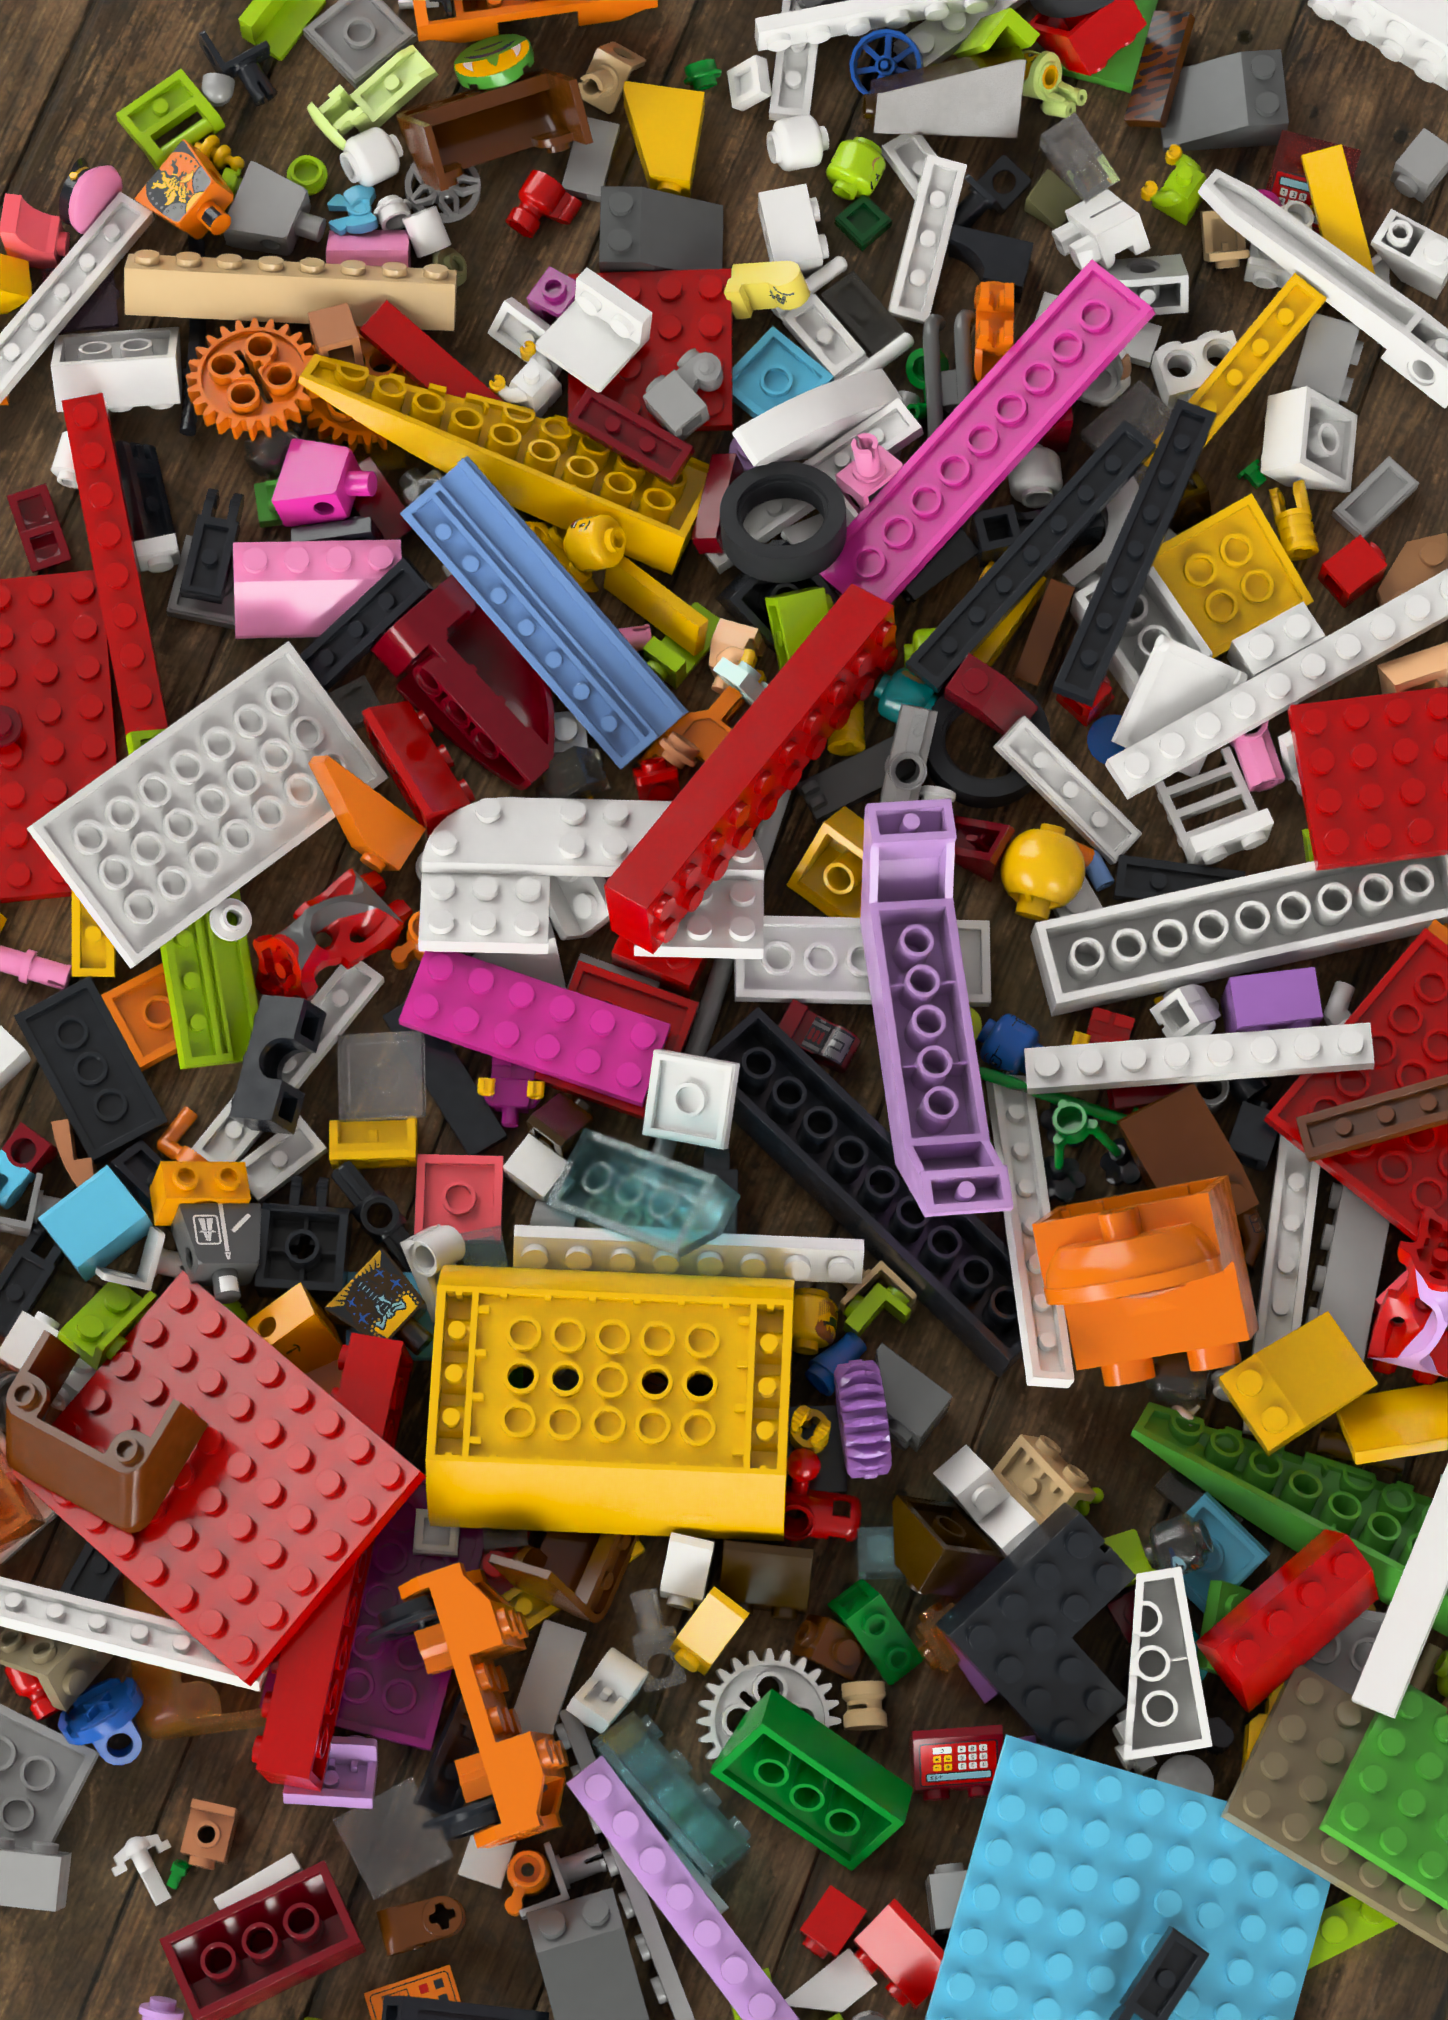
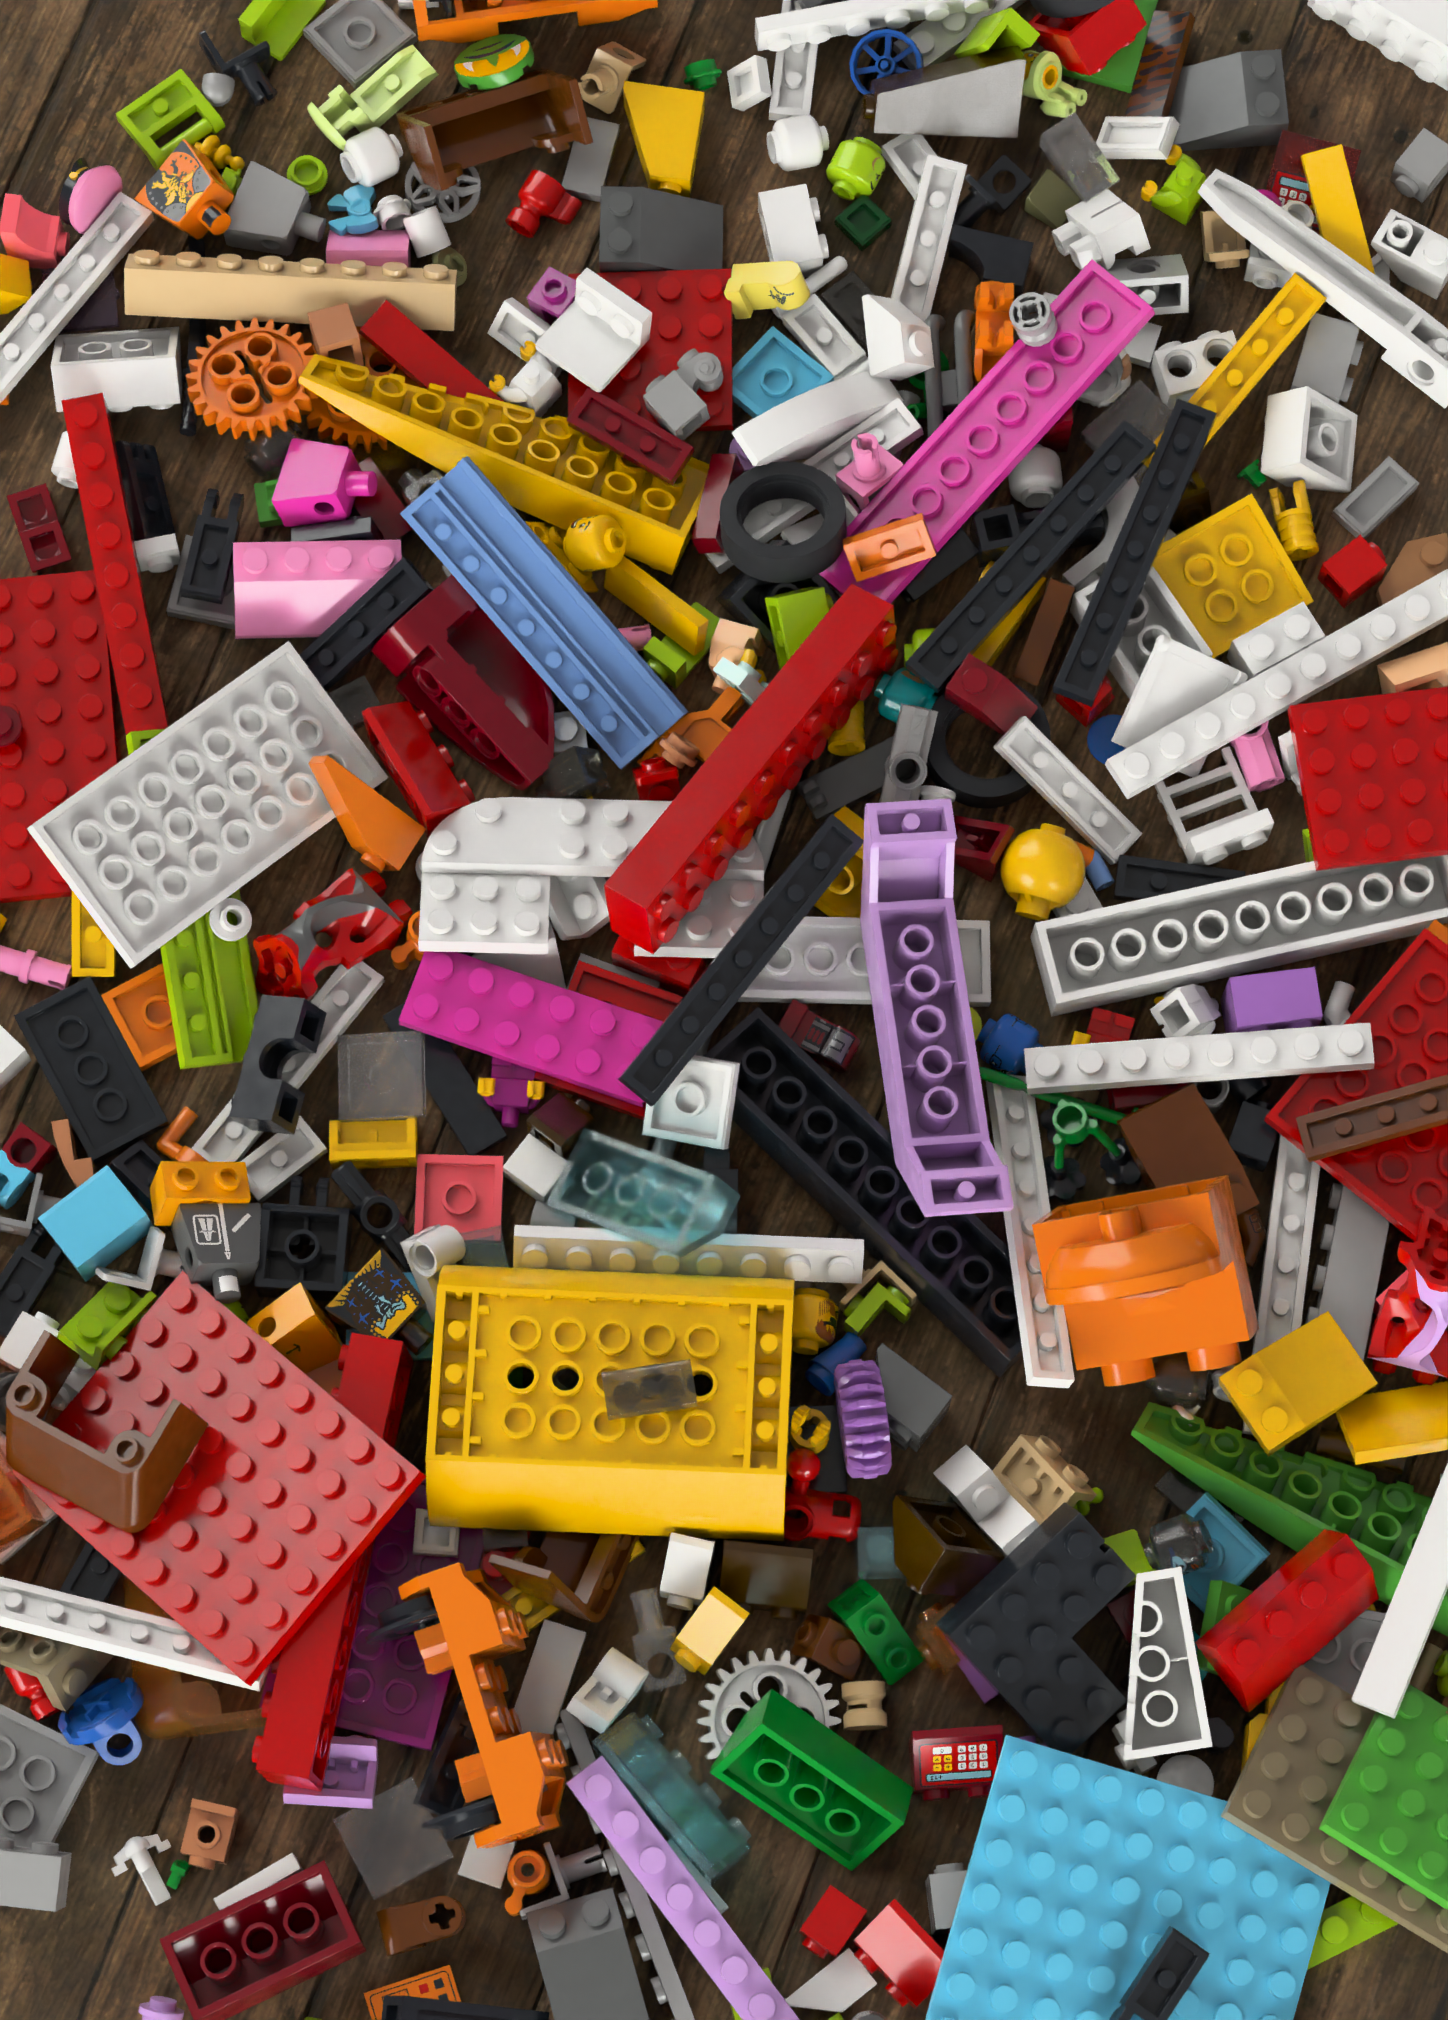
none -> clear smoke plate [601,1359,697,1420]
none -> black plate [618,814,864,1107]
none -> orange plate [842,513,936,582]
none -> white slope [862,294,934,381]
none -> light grey wheel [1009,292,1058,347]
none -> white tile [1093,116,1180,159]

